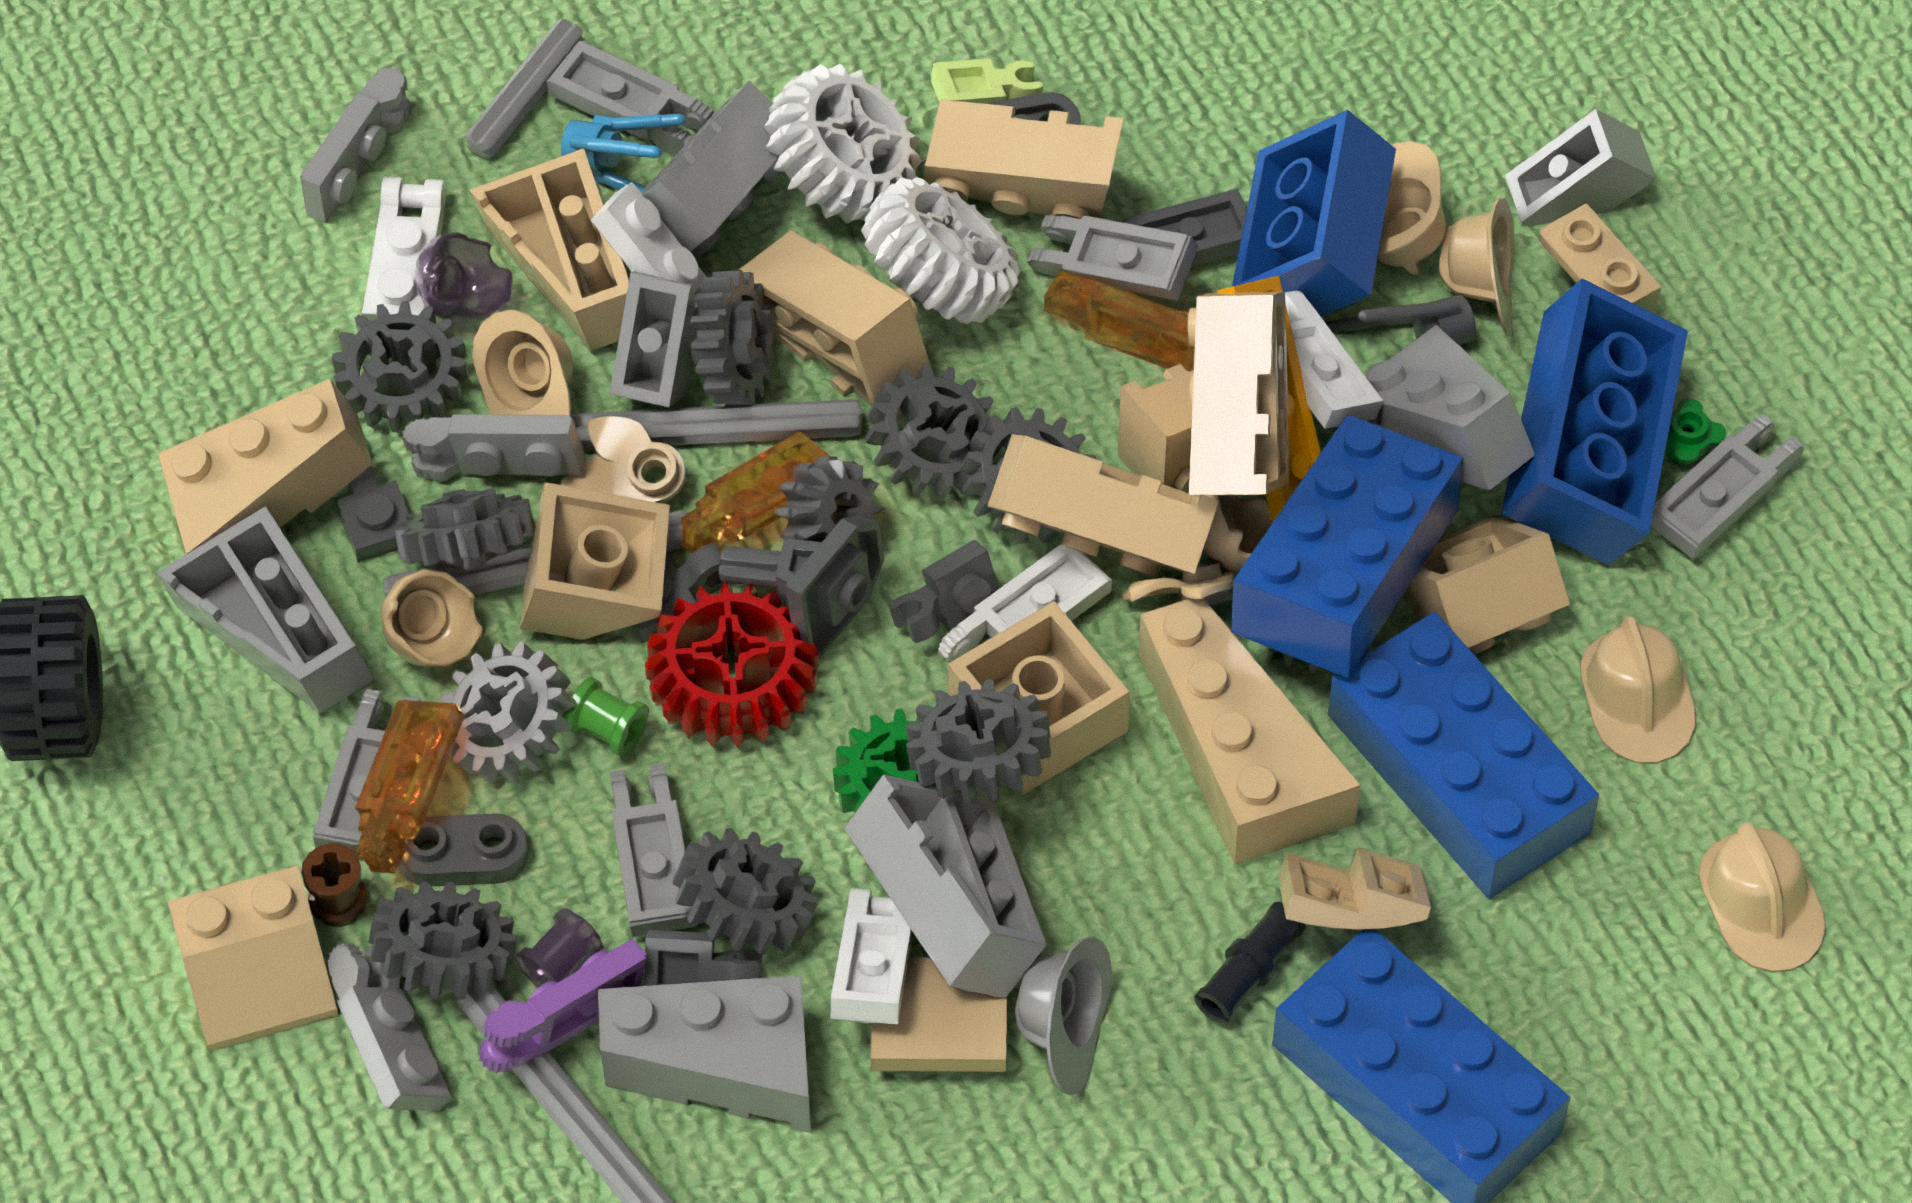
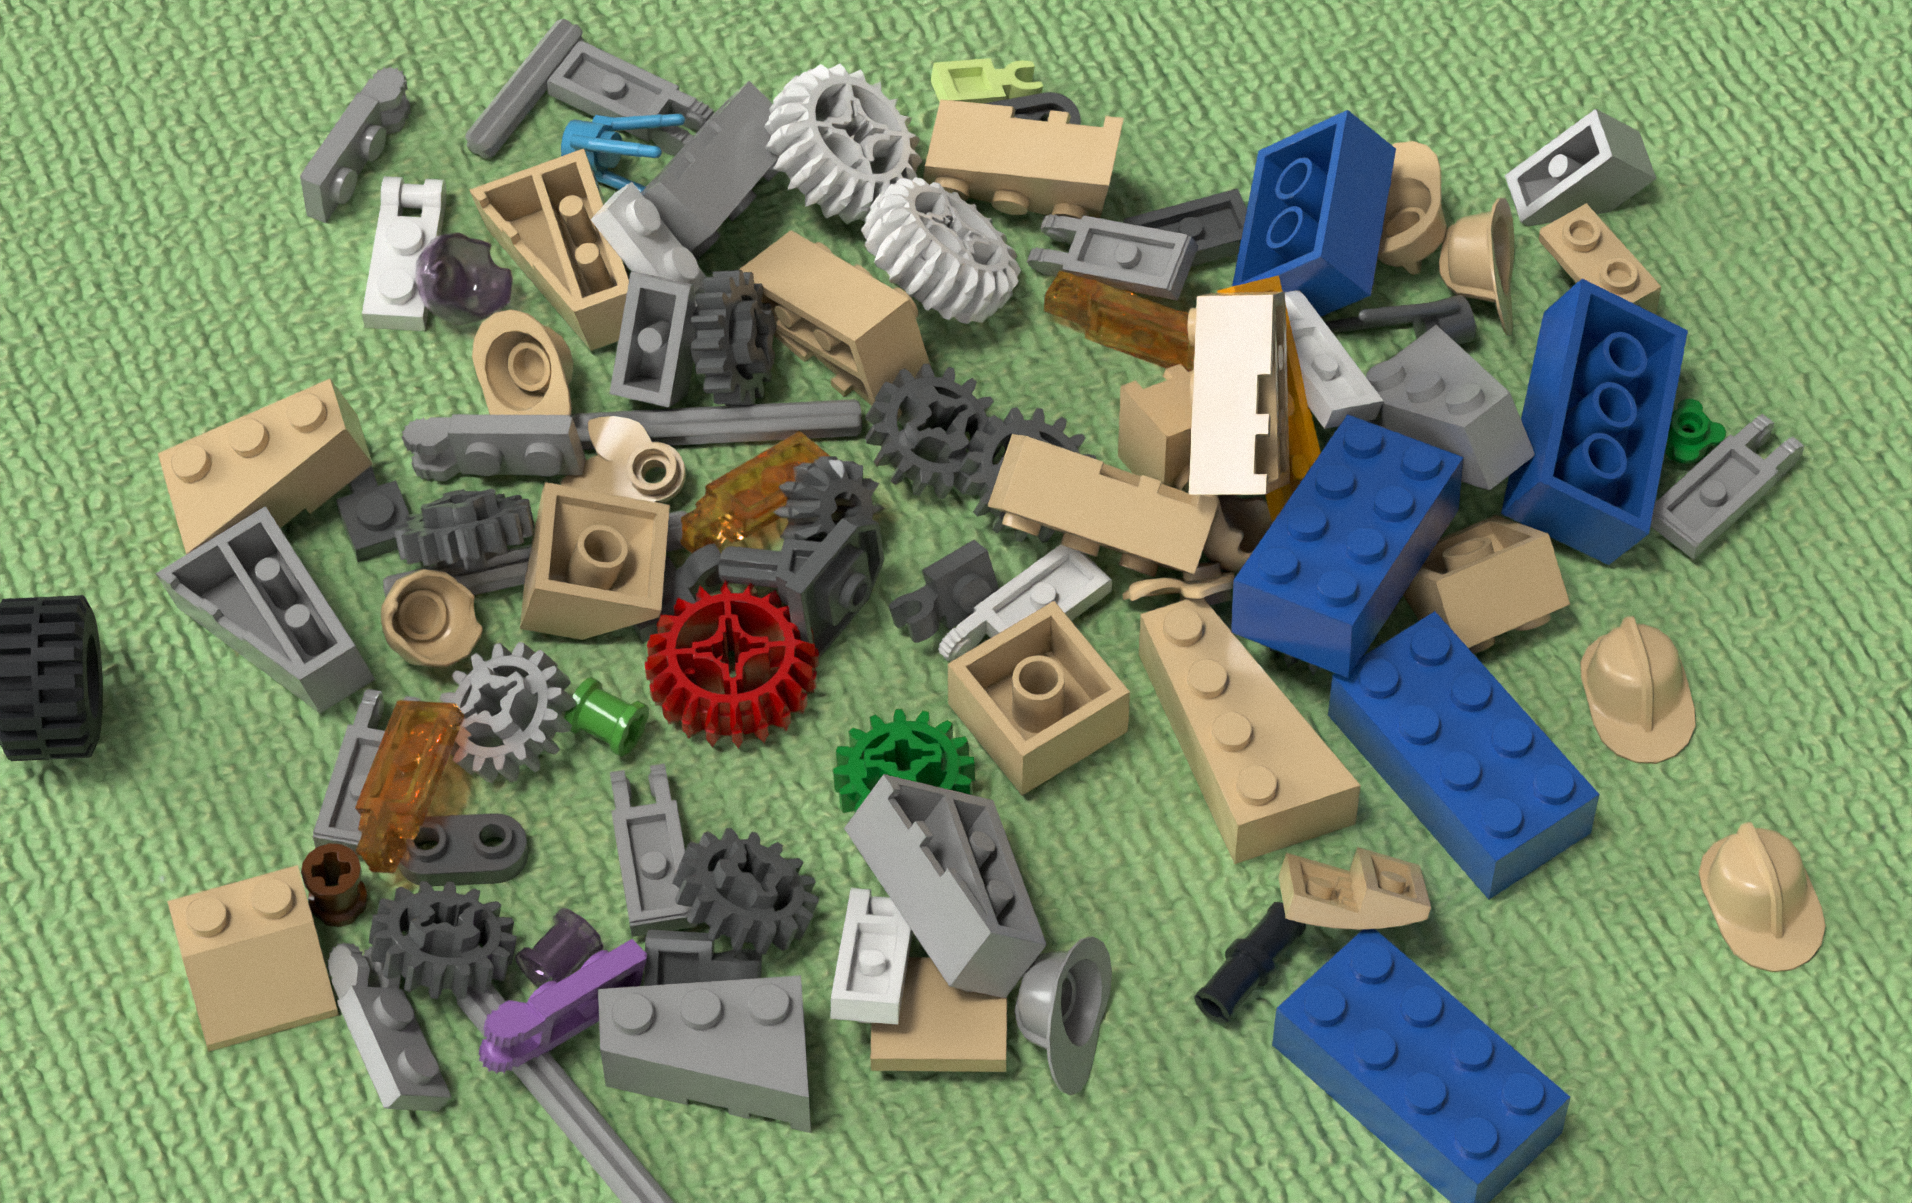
dark grey gear [332,301,469,433] -> none
dark grey gear [906,679,1051,803] -> none

